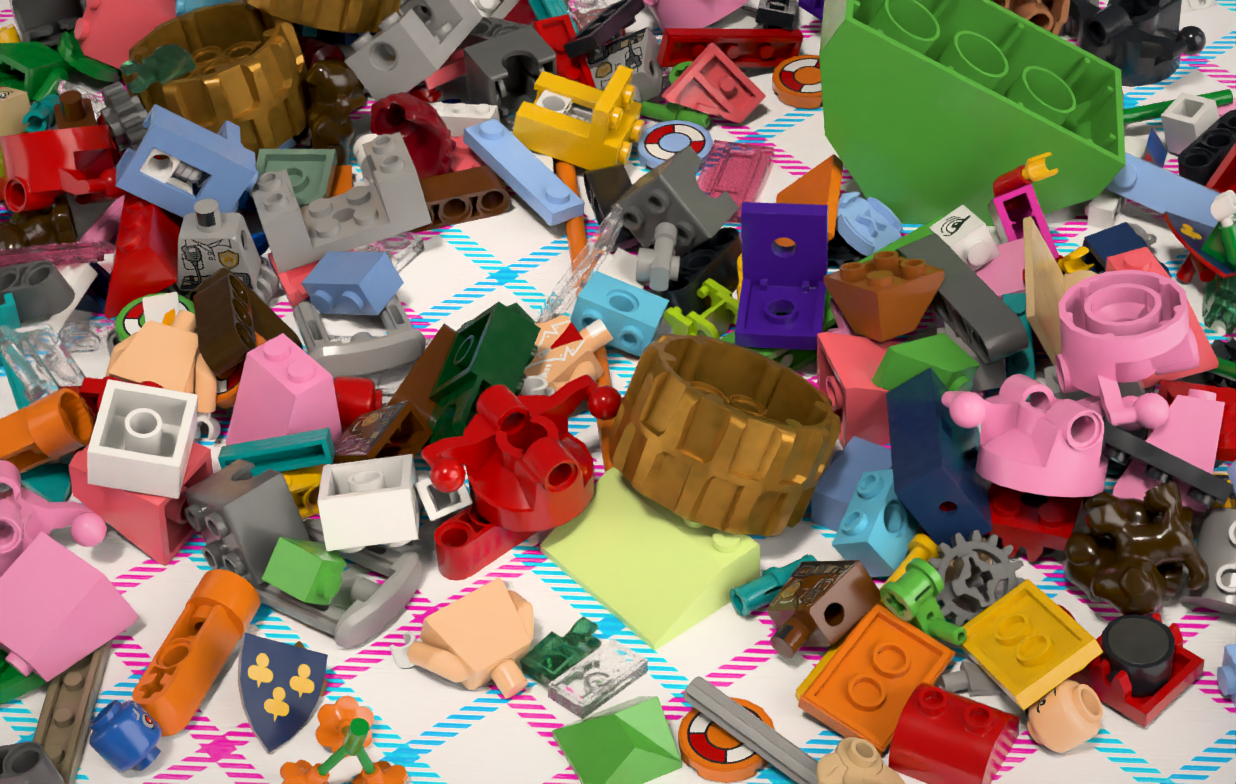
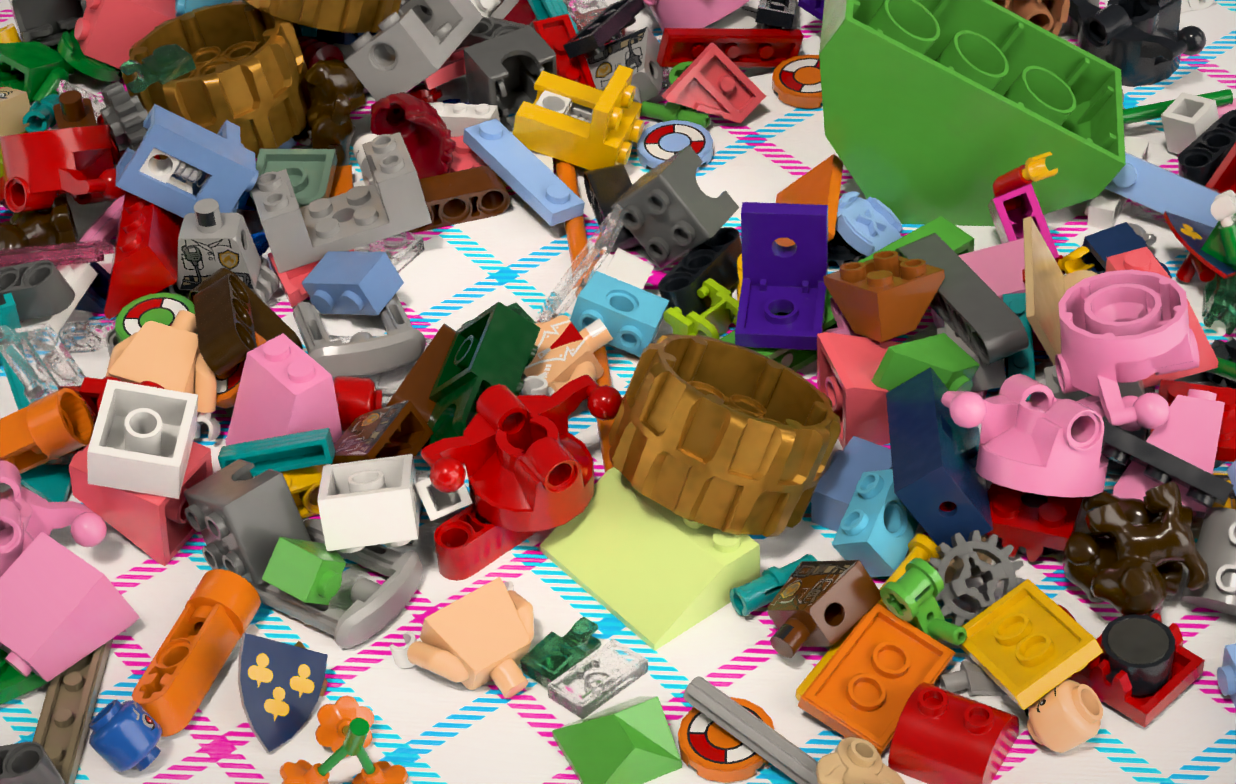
white sticker [142,292,180,326] -> none
light grey plate [636,222,680,291] -> none
clear pink piece [697,140,774,223] -> none
white brick [929,205,1001,272] -> none
blue sticker [1142,127,1167,168] -> none

